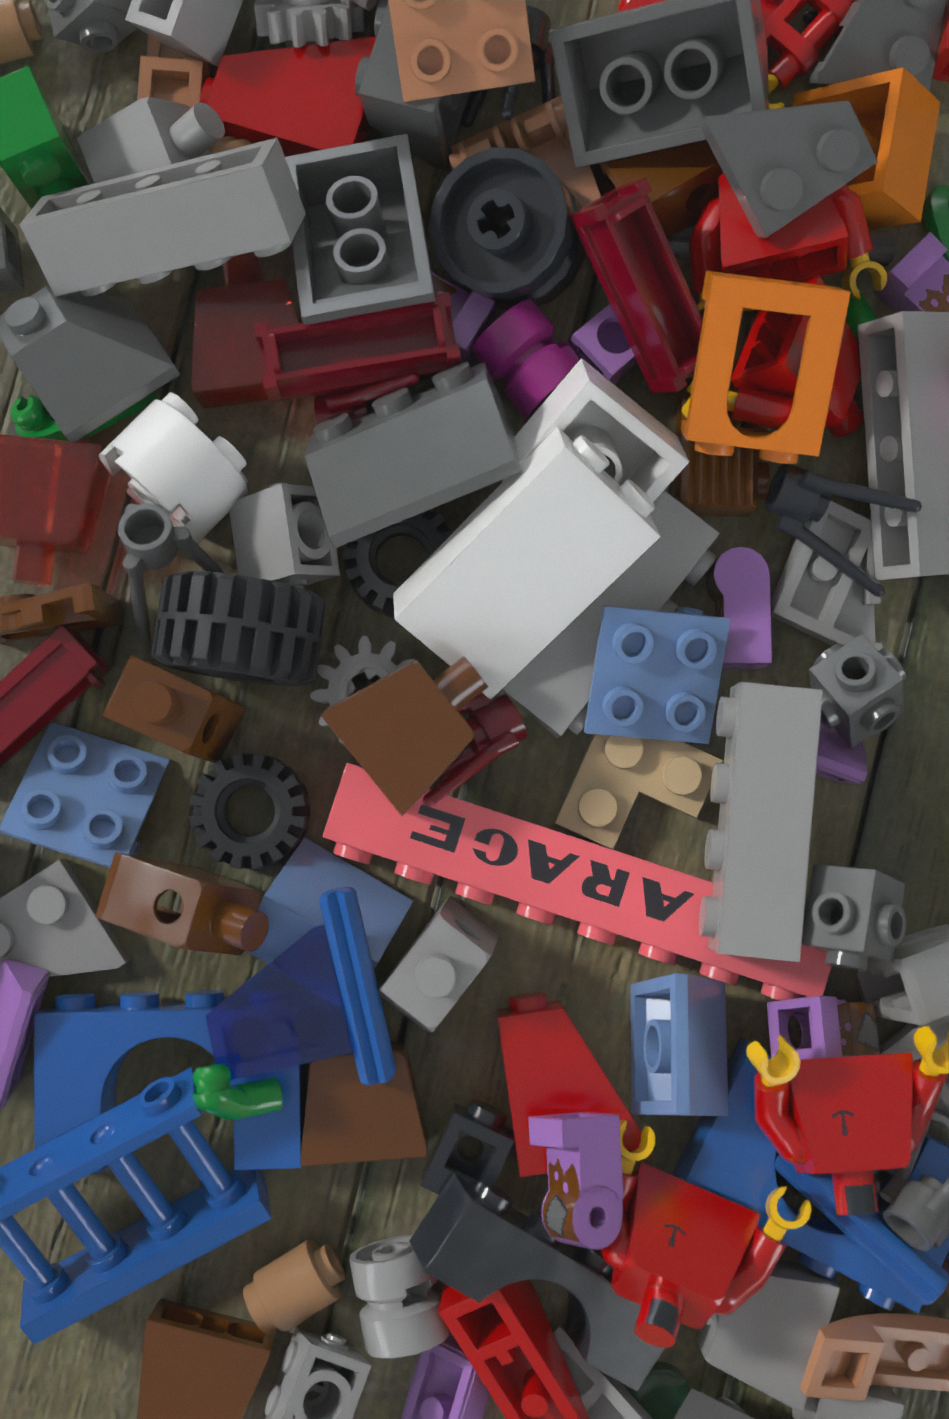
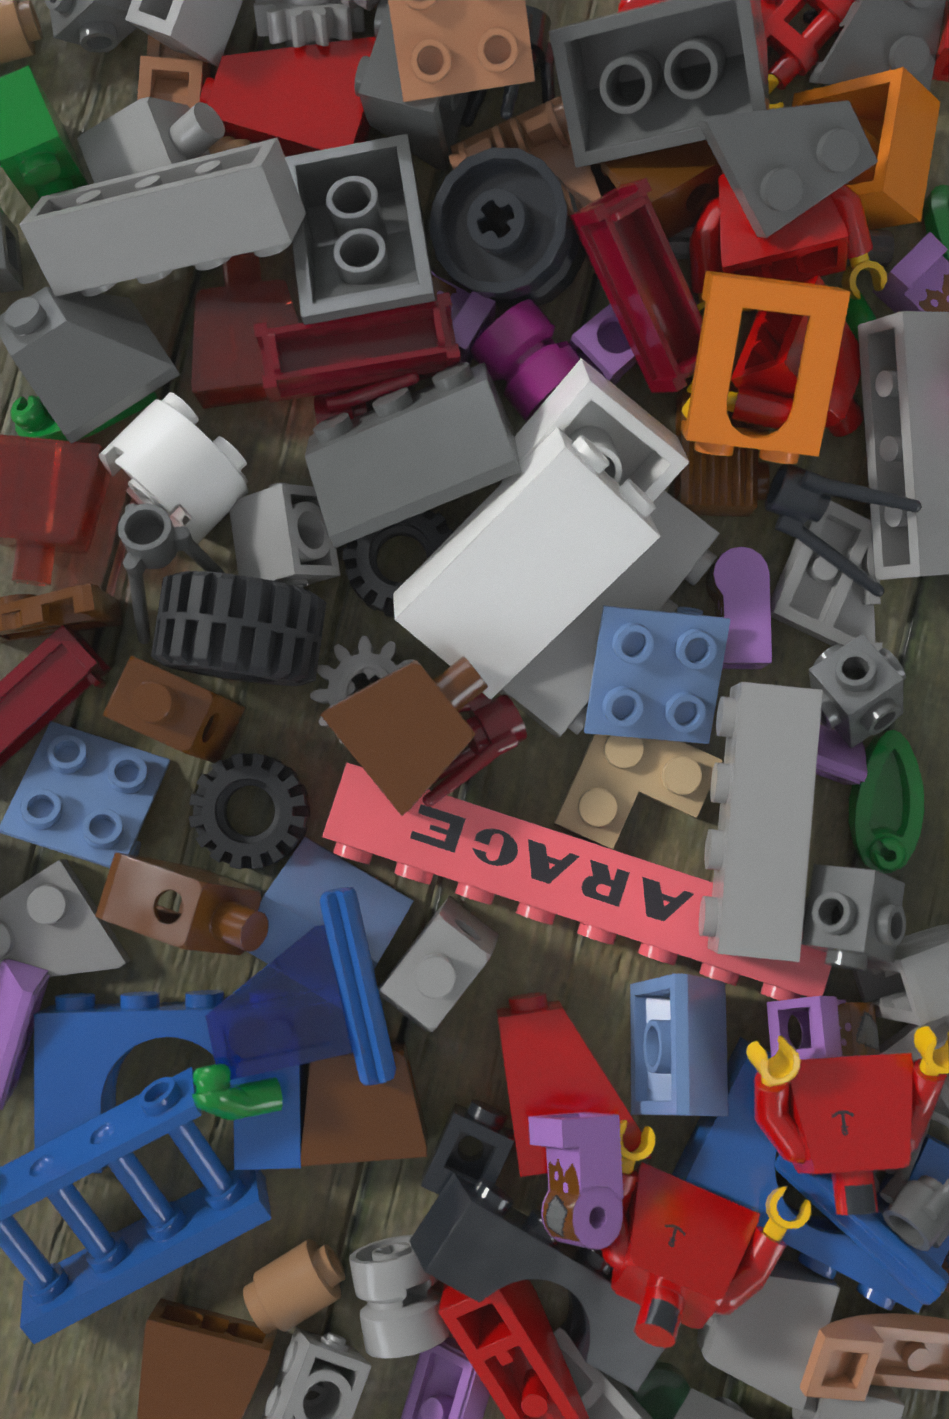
none -> green arm [848,730,924,874]

